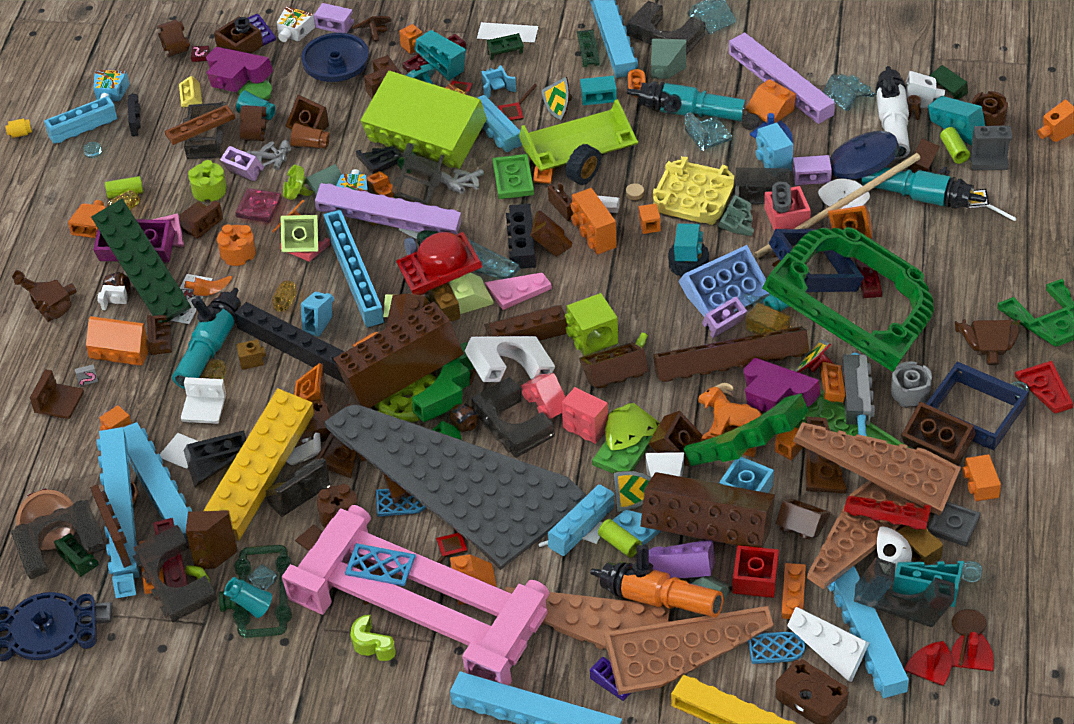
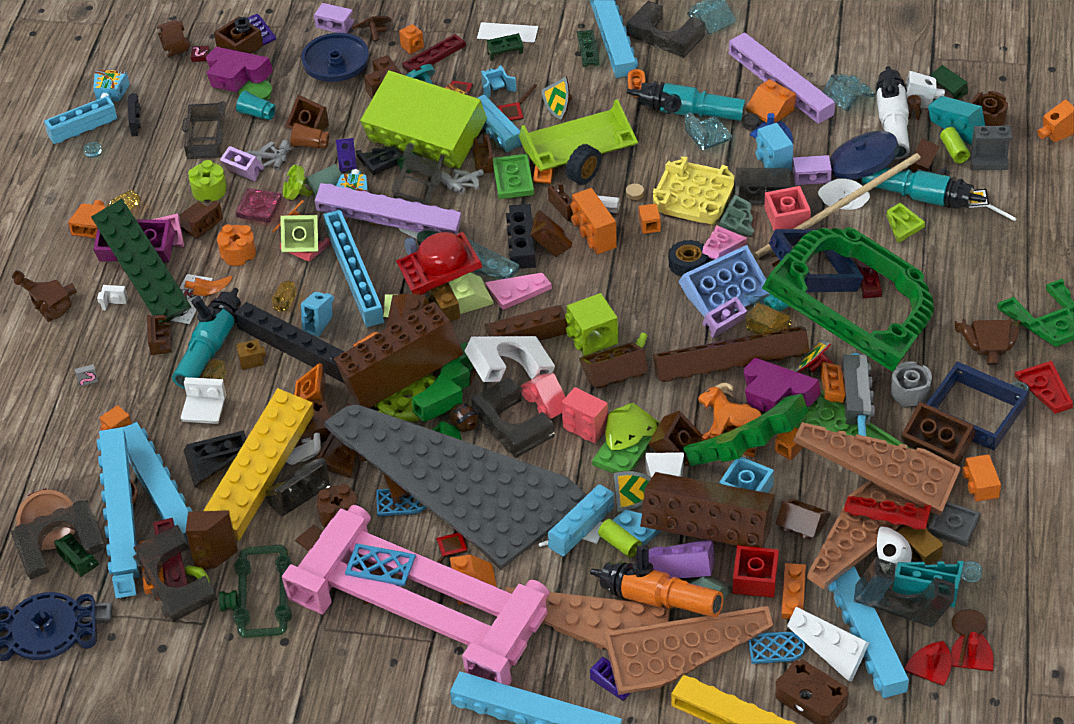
yellow brick [5,118,32,138] -> none
reddish brown bracket [30,369,84,419] -> none
orange slope [86,316,150,366] -> none
reddish brown wing [90,484,132,568] -> none
reddish brown head [102,272,131,293] -> none
lime pin [105,176,143,199] -> none
white sticker [160,433,198,469] -> none
dark orange tile [164,105,235,145] -> none
light yellow slope [179,76,202,108] -> none
teal plant [224,577,272,618] -> none
reddish brown brick [239,105,267,141] -> none
clear light blue plate [248,564,278,590] -> none
white torso [277,6,315,42] -> none
lime animal [350,615,396,661] -> none
orange slope [367,171,399,198] -> none
teal wedge [415,30,466,81] -> none
teal brick [580,76,617,106] -> none
sand green slope [651,39,686,79] -> none
teal brick [674,224,703,261] -> none
dark grey plate [772,182,791,212] -> none
reddish brown wing [805,416,847,494] -> none
orange slope [828,205,873,239] -> none
none -> dark purple hips [336,138,357,171]
none -> reddish brown hinge [472,134,494,173]
none -> bright pink wing [702,225,747,260]
none -> lime wing [886,203,925,243]

